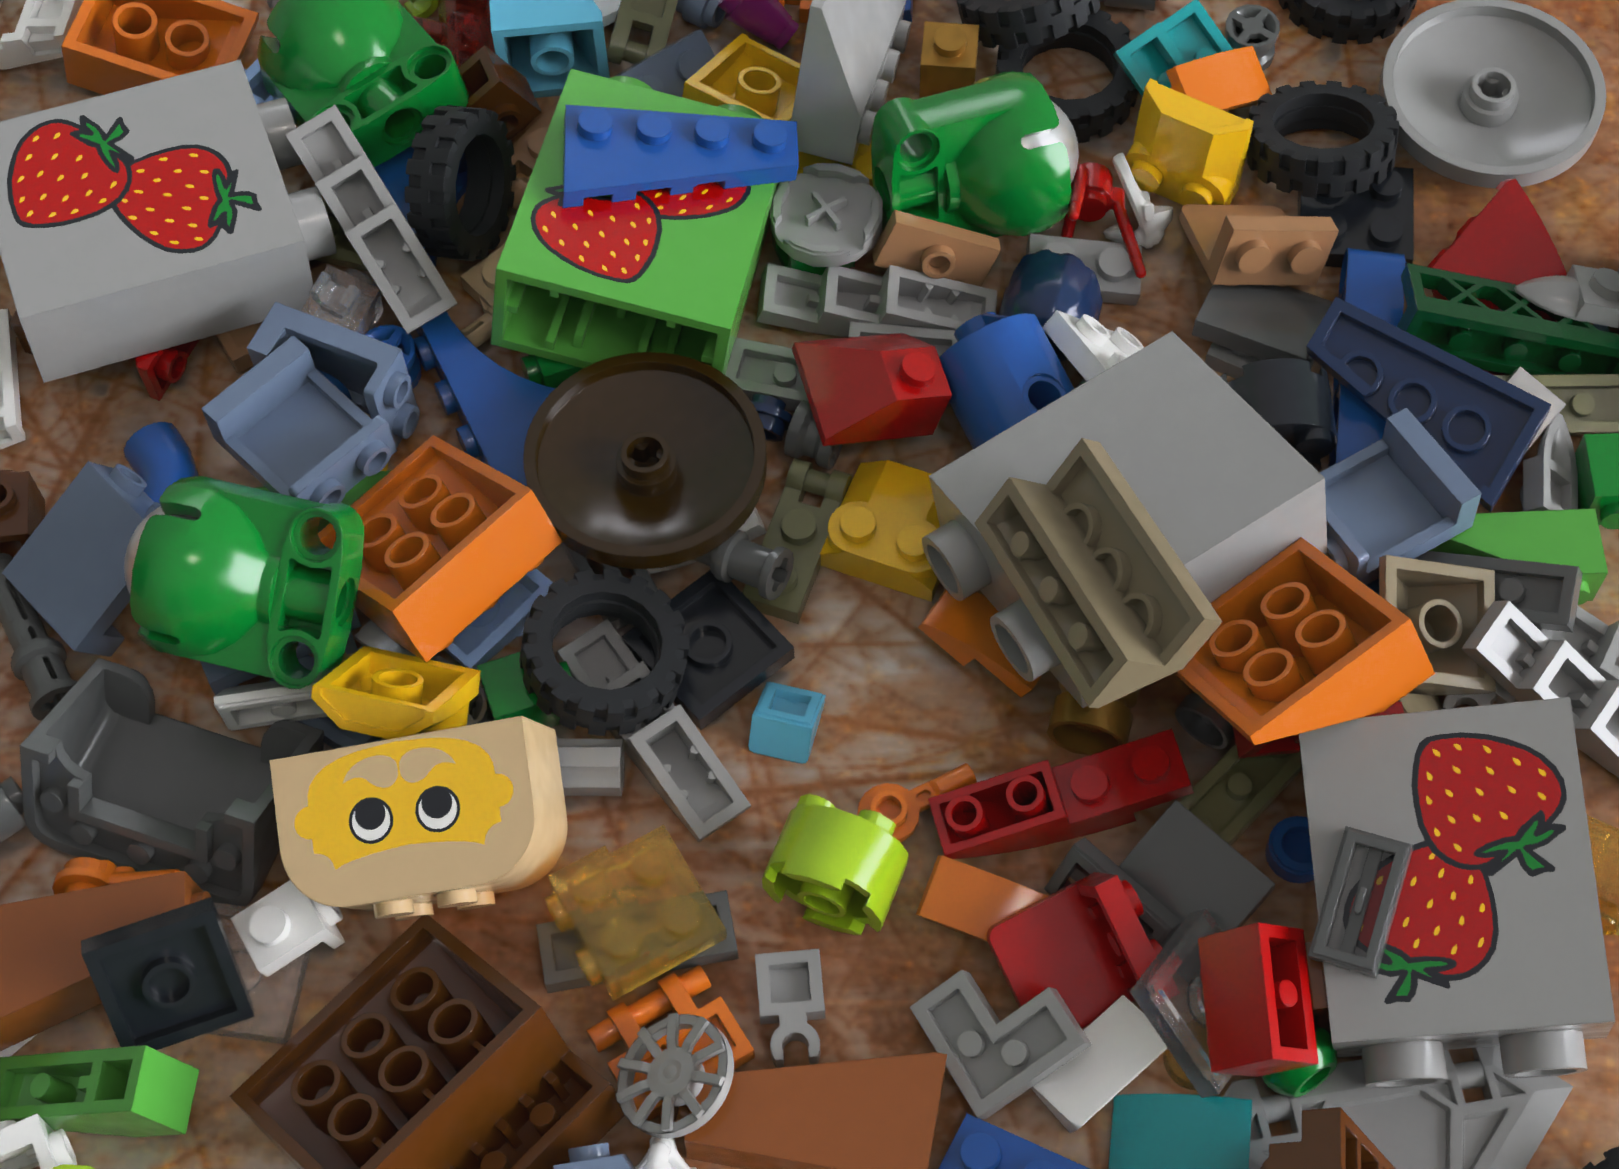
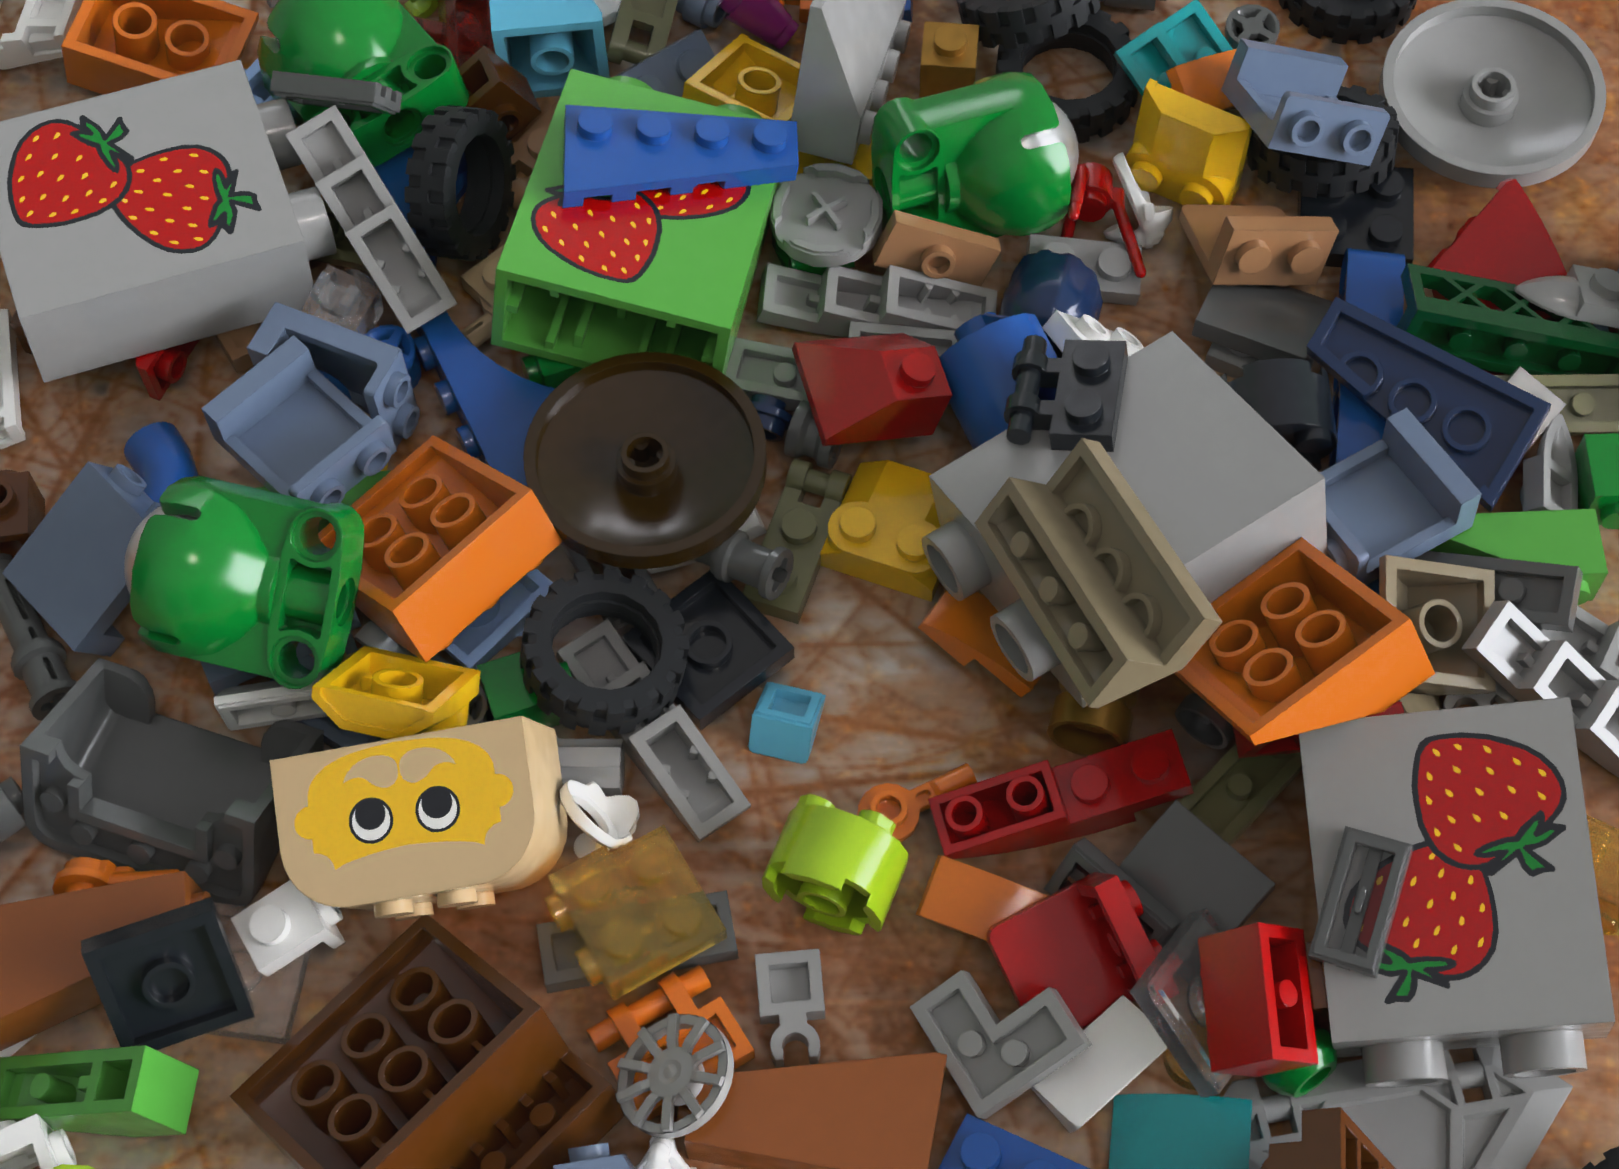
blue tile [1265,816,1314,883] -> none
none -> dark grey tile [270,71,402,115]
none -> white piece [559,780,640,860]
none -> black plate [1004,335,1128,452]
none -> sand blue panel [1221,38,1390,166]

